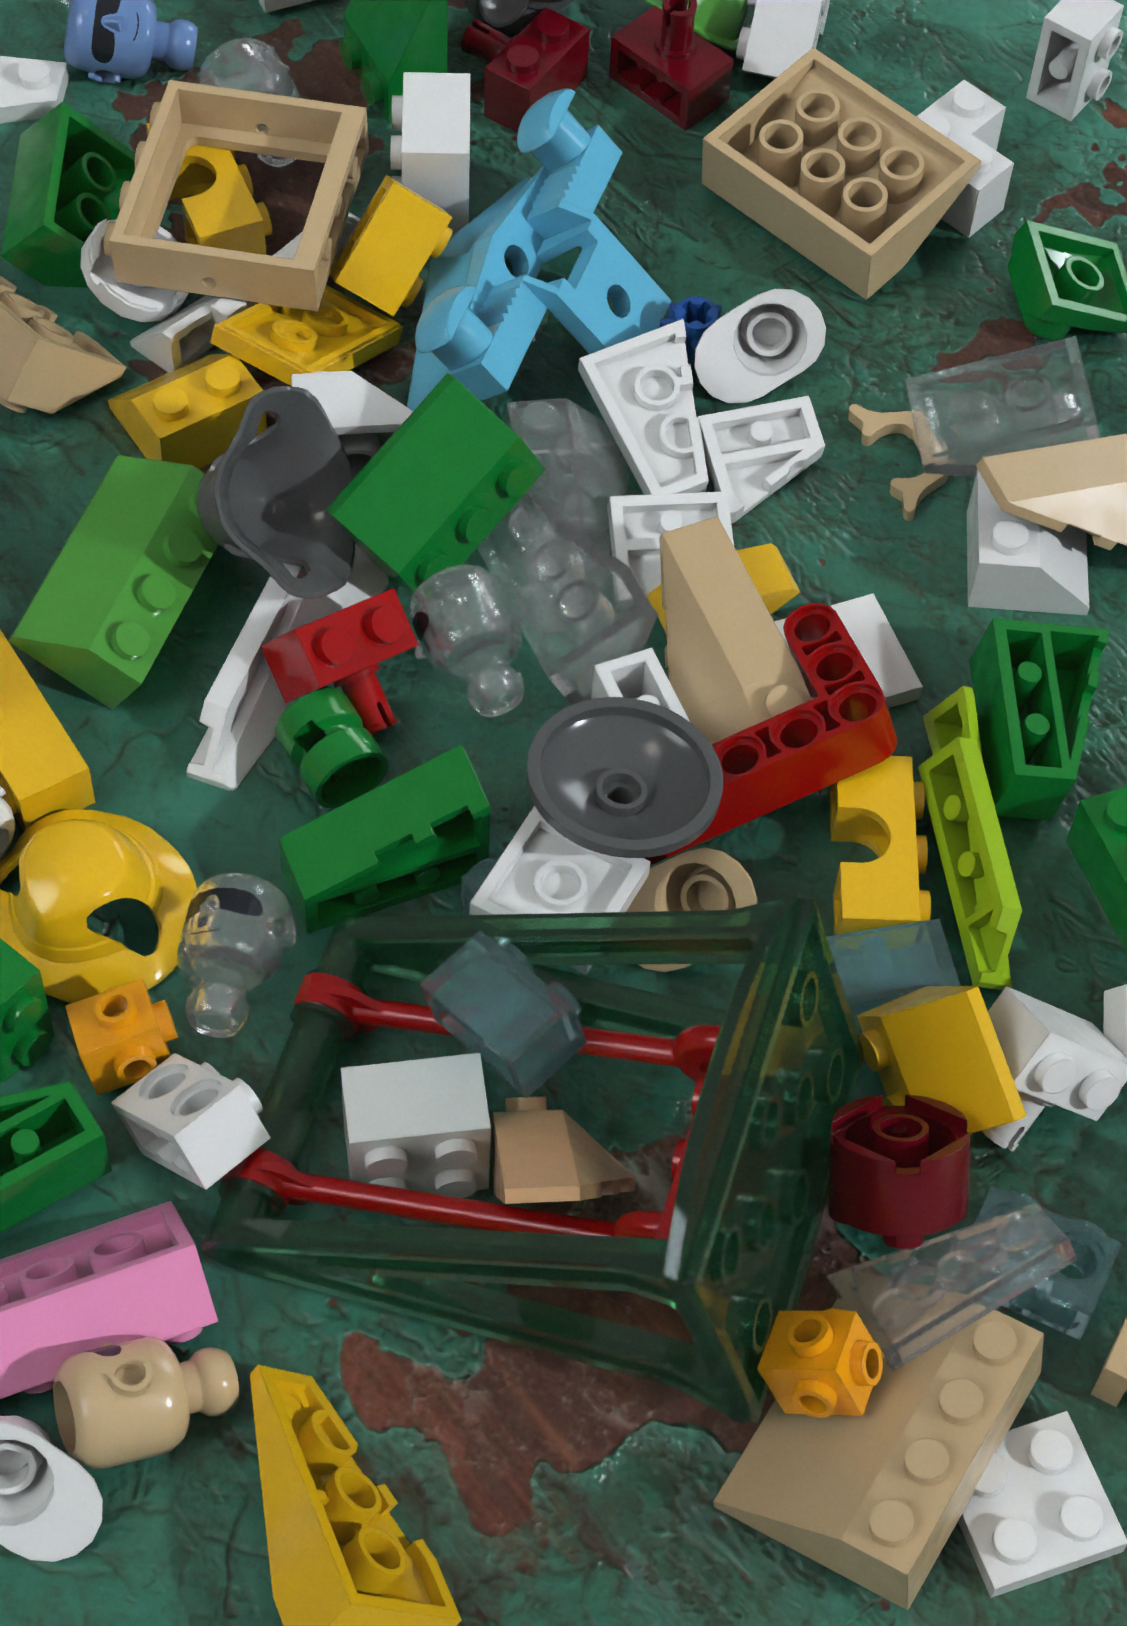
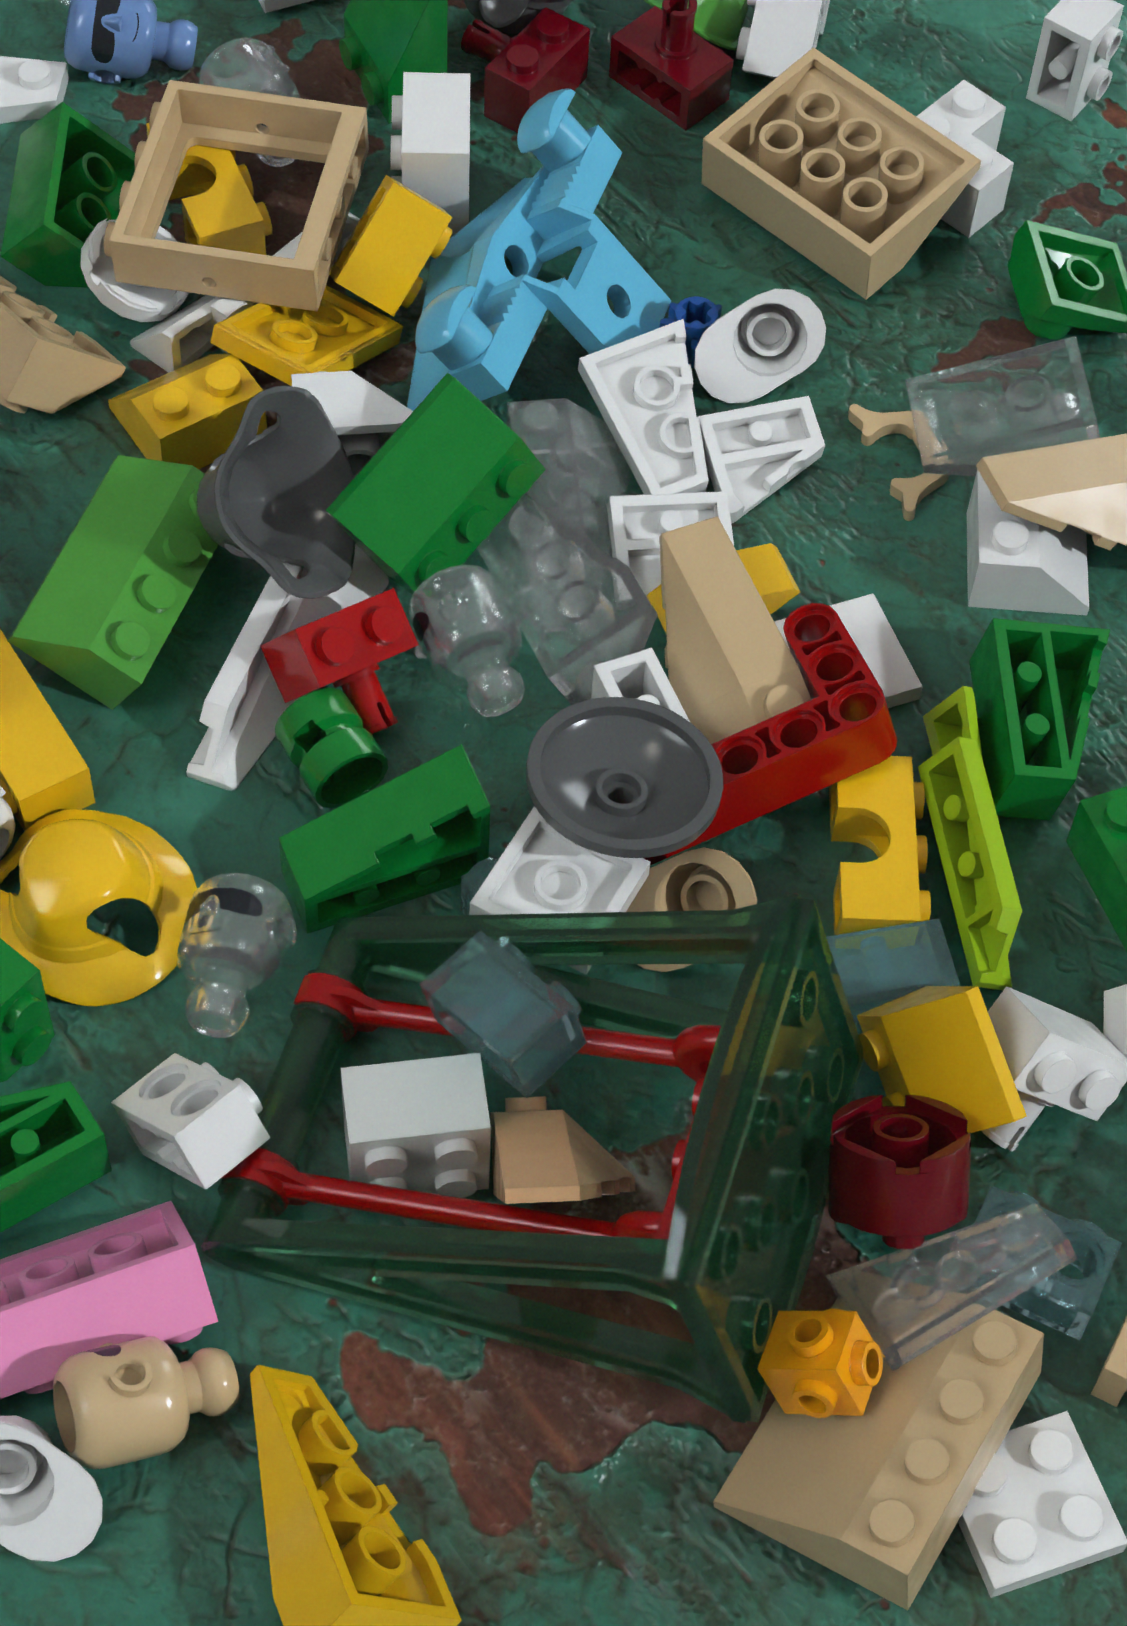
light orange brick [65,978,178,1096] -> none

